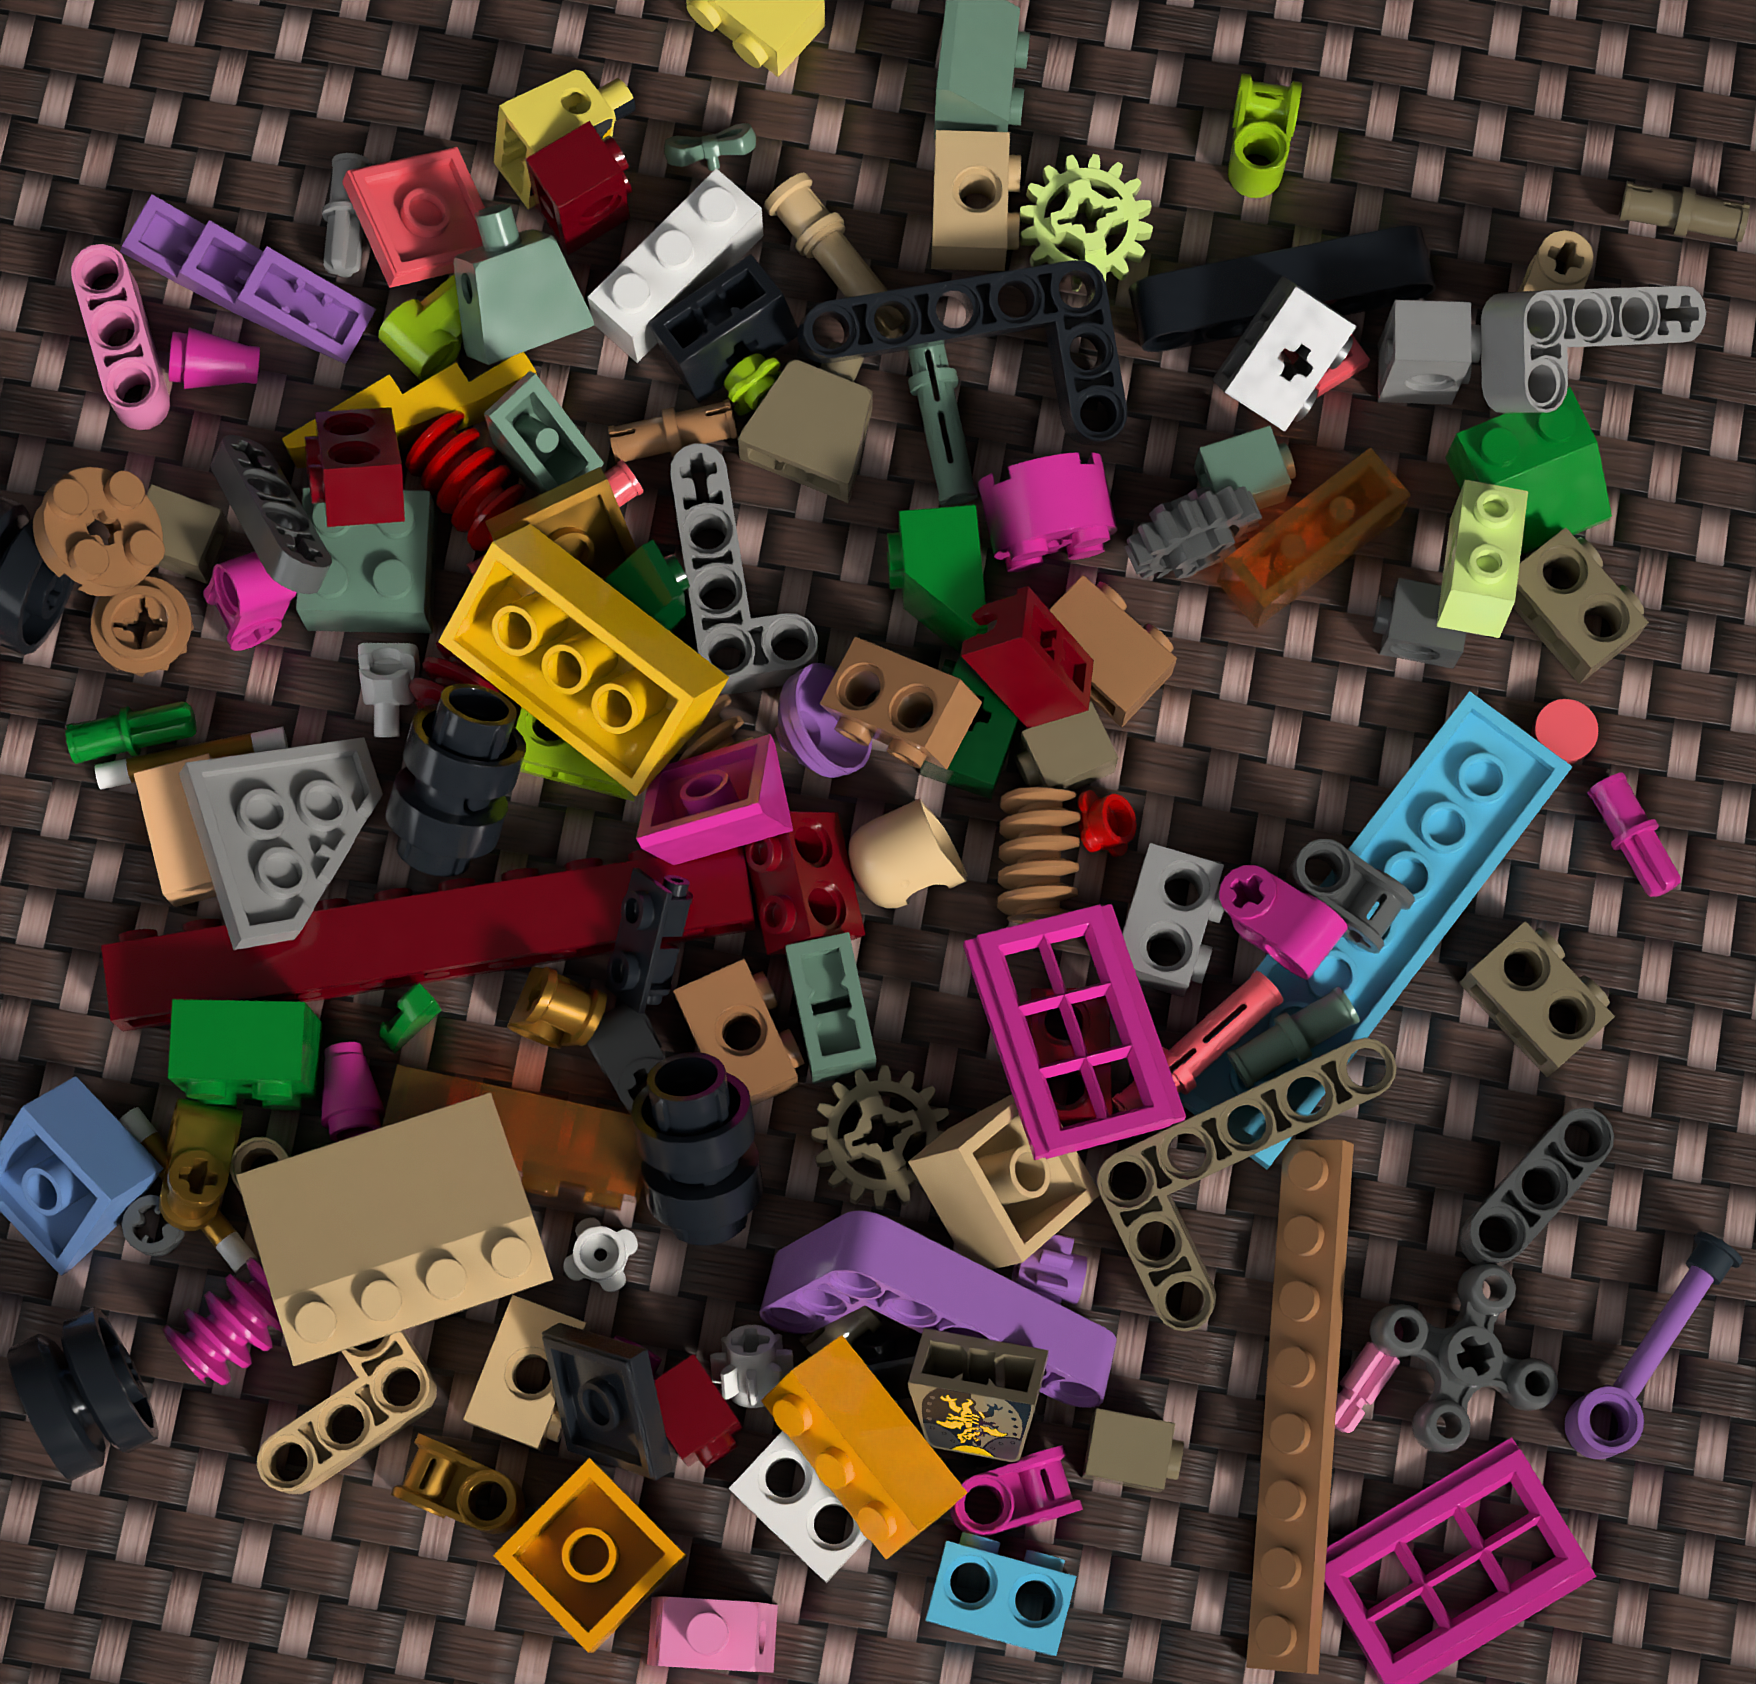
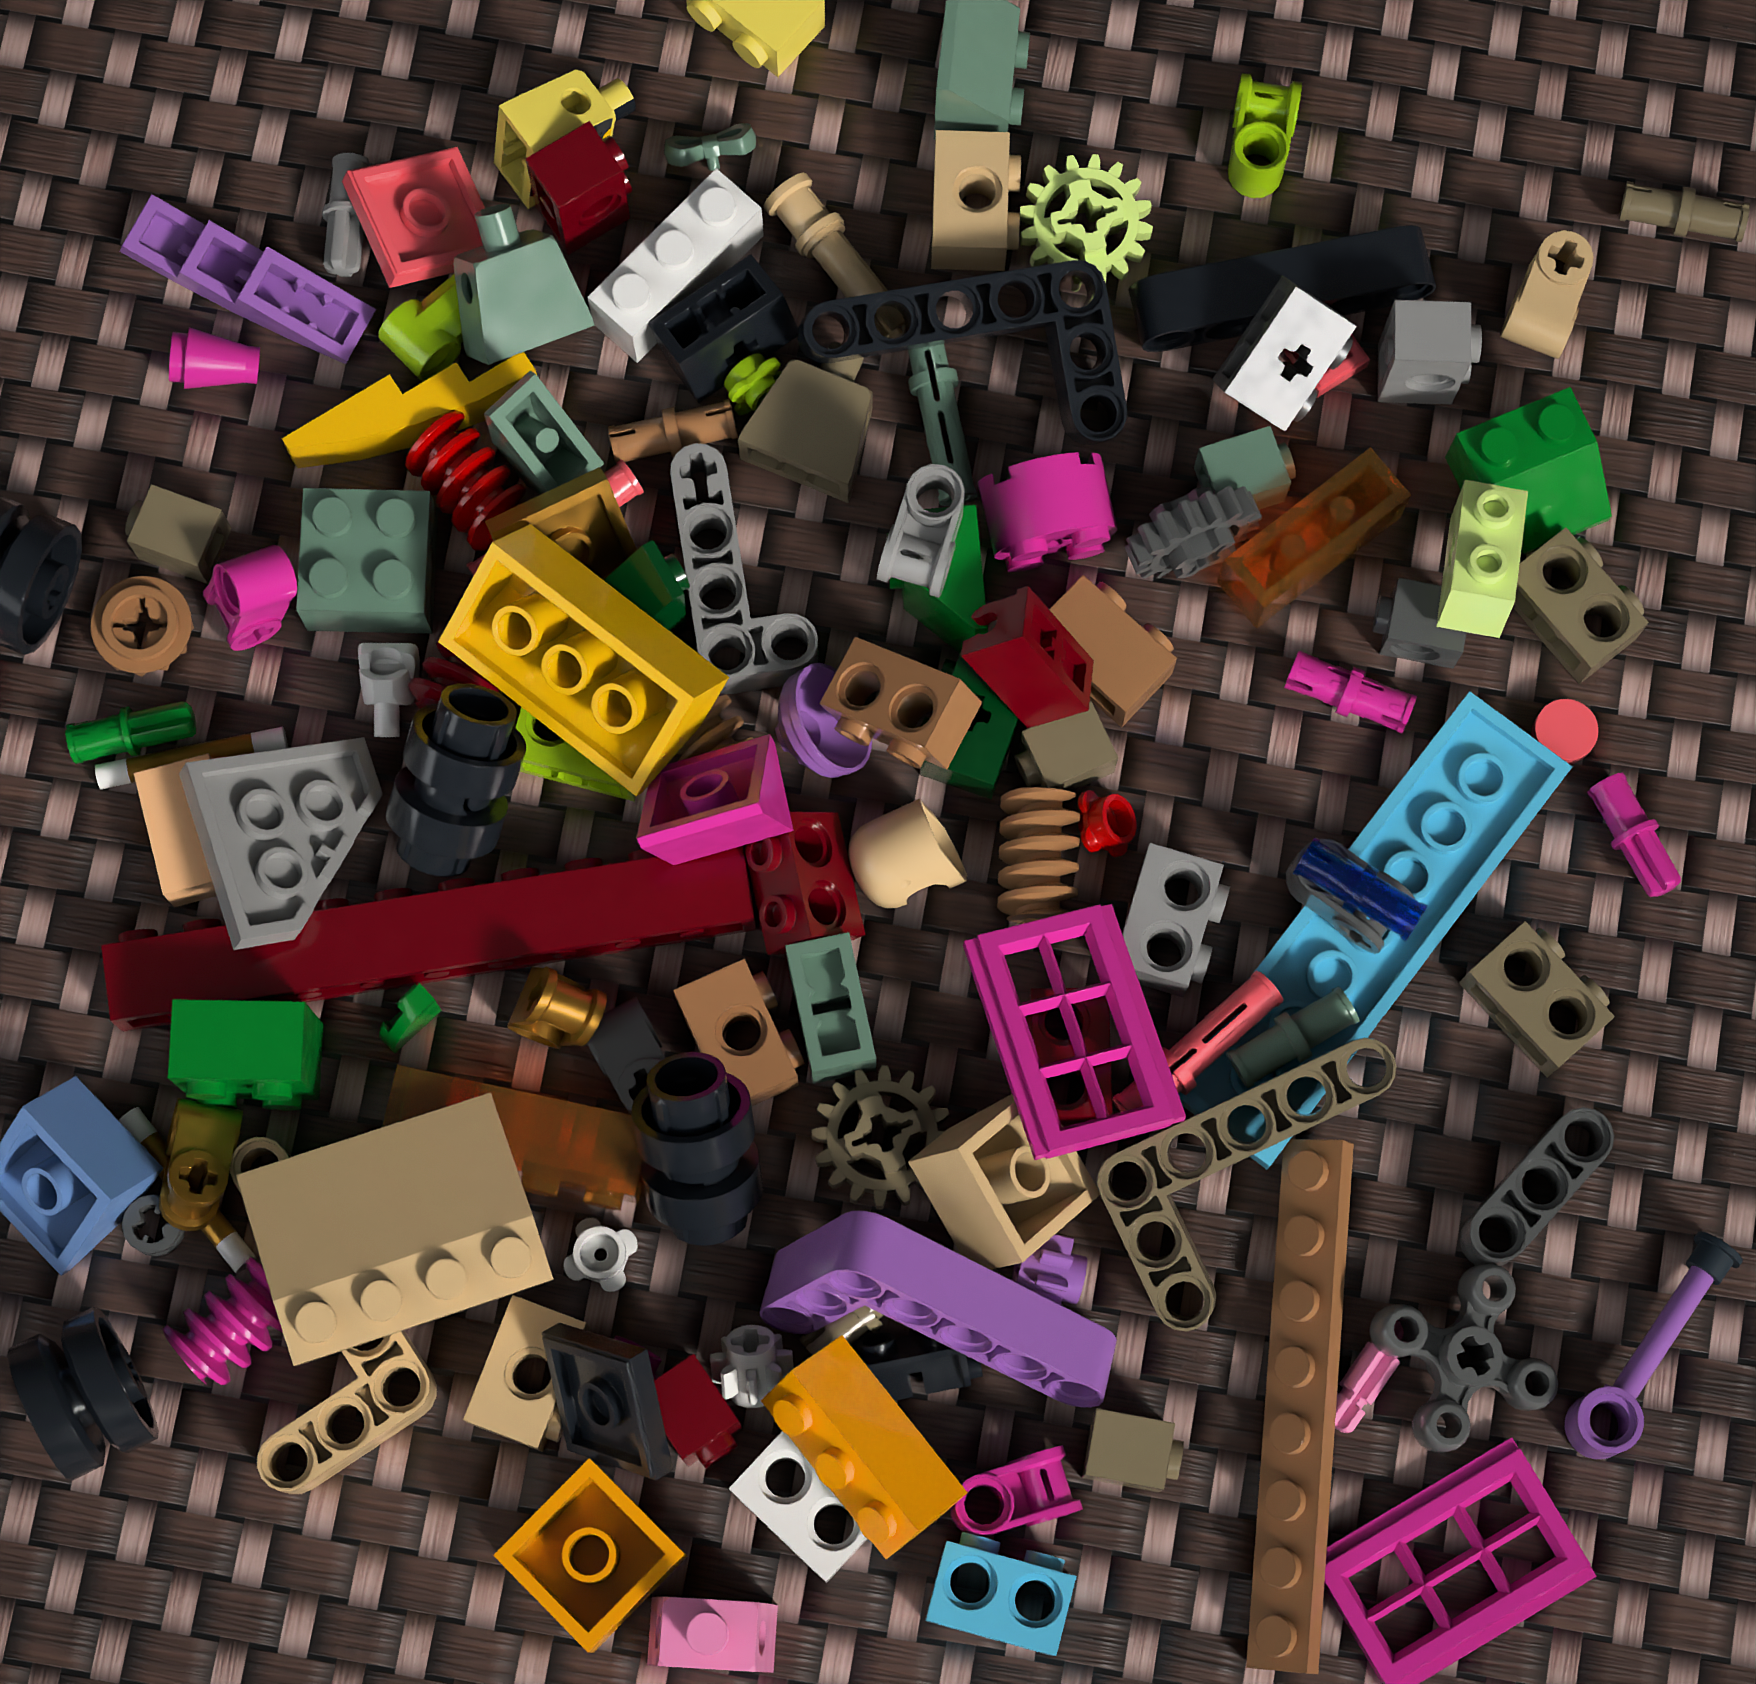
medium nougat plate [33,467,165,596] -> none
bright pink beam [71,244,170,430] -> none
dark grey beam [210,435,332,594] -> none
dark red brick [304,407,405,527] -> none
dark pink cone [321,1042,386,1142] -> none
pearl gold piece [391,1433,525,1534] -> none
black hinge [605,868,693,1014] -> none
dark tan torso [908,1328,1049,1467] -> none
dark pink piece [1219,865,1348,980] -> none
light grey beam [1481,286,1706,413] -> none
none -> light grey piece [877,464,965,598]
none -> dark pink pin [1284,650,1417,734]
none -> clear blue pin [1293,837,1428,942]

